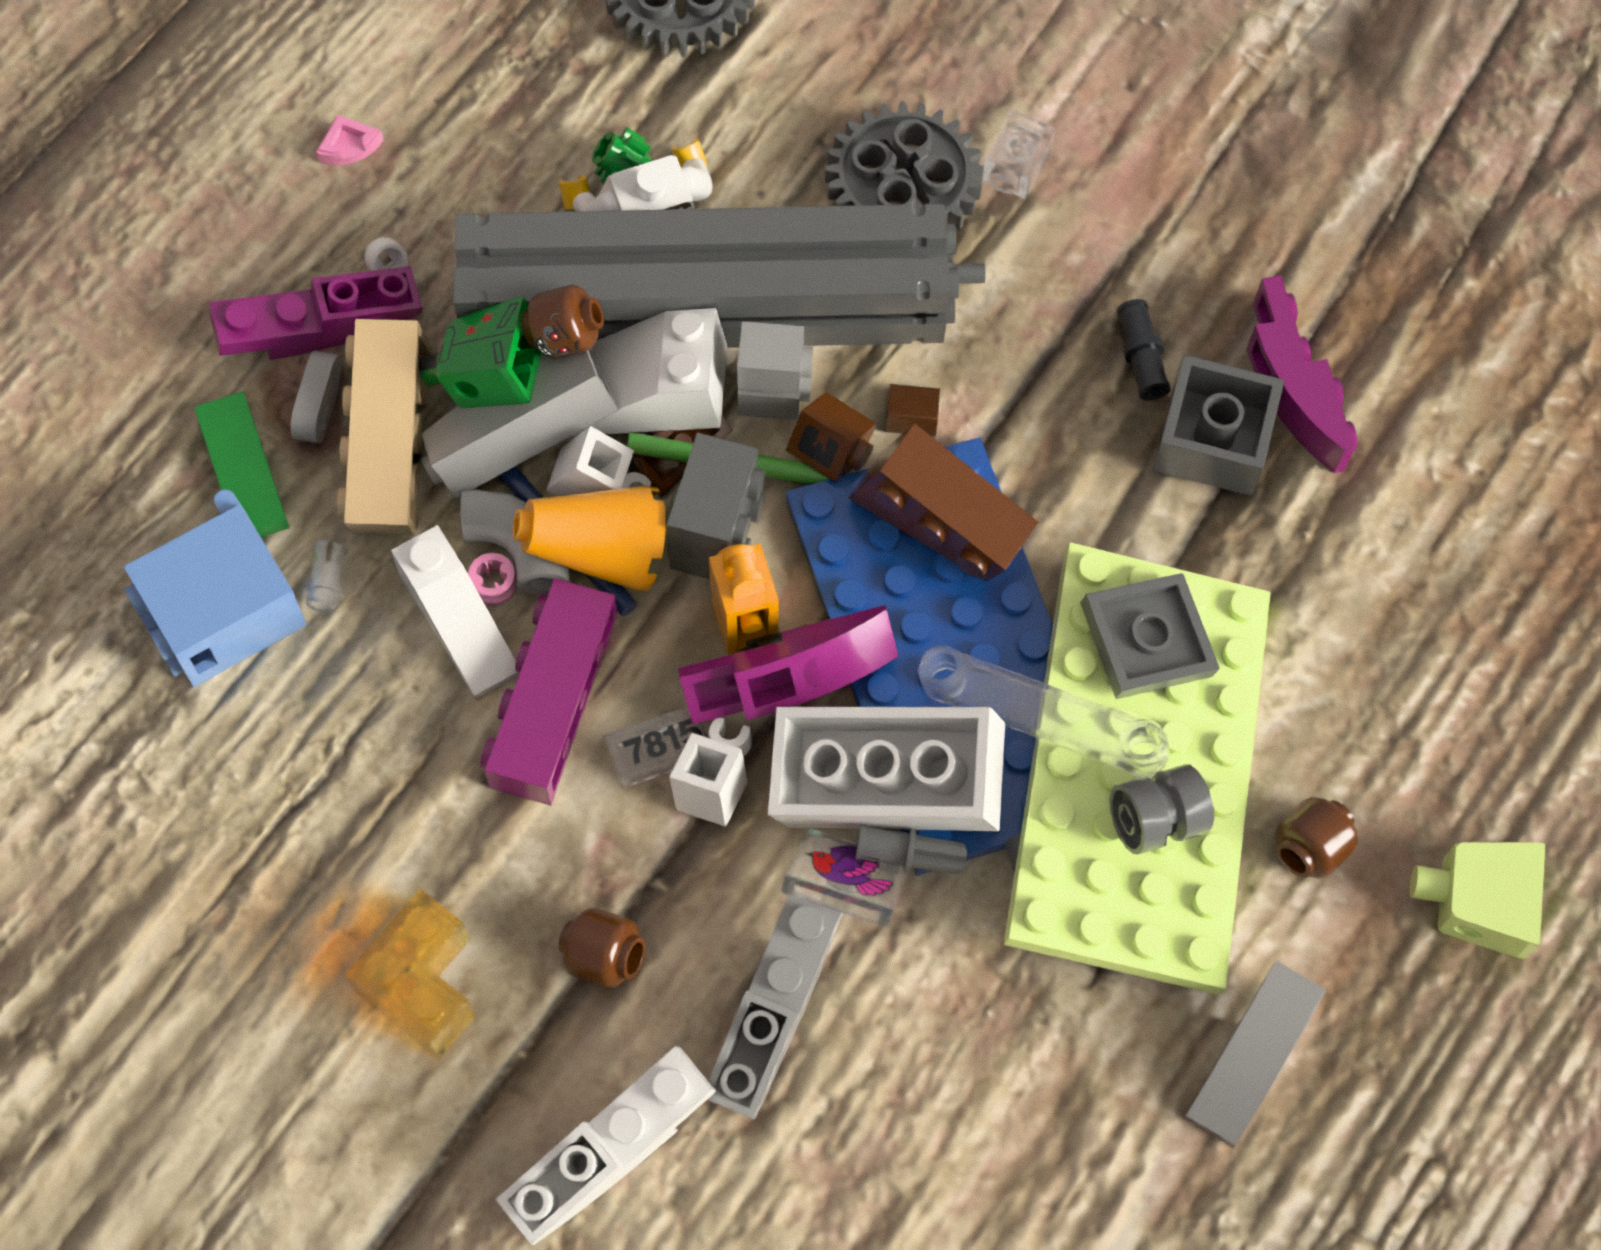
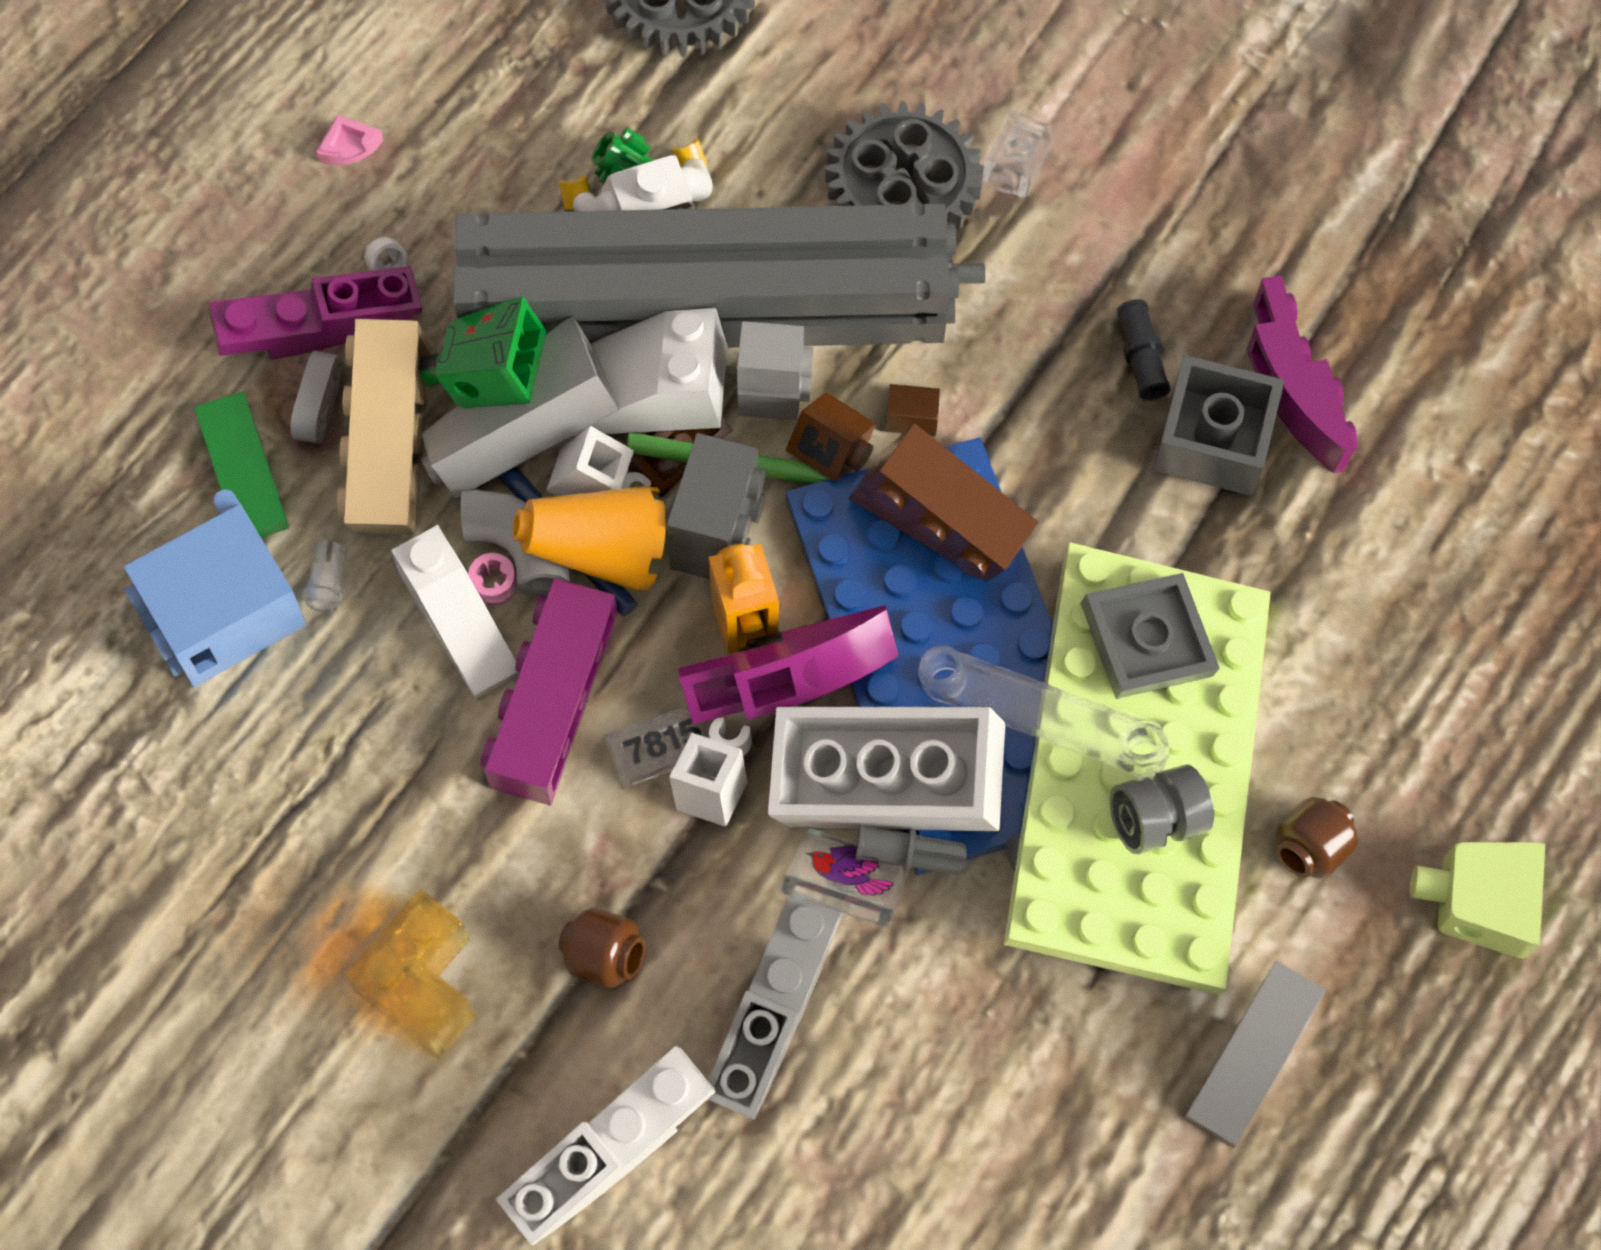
reddish brown head [522,285,604,359] -> none

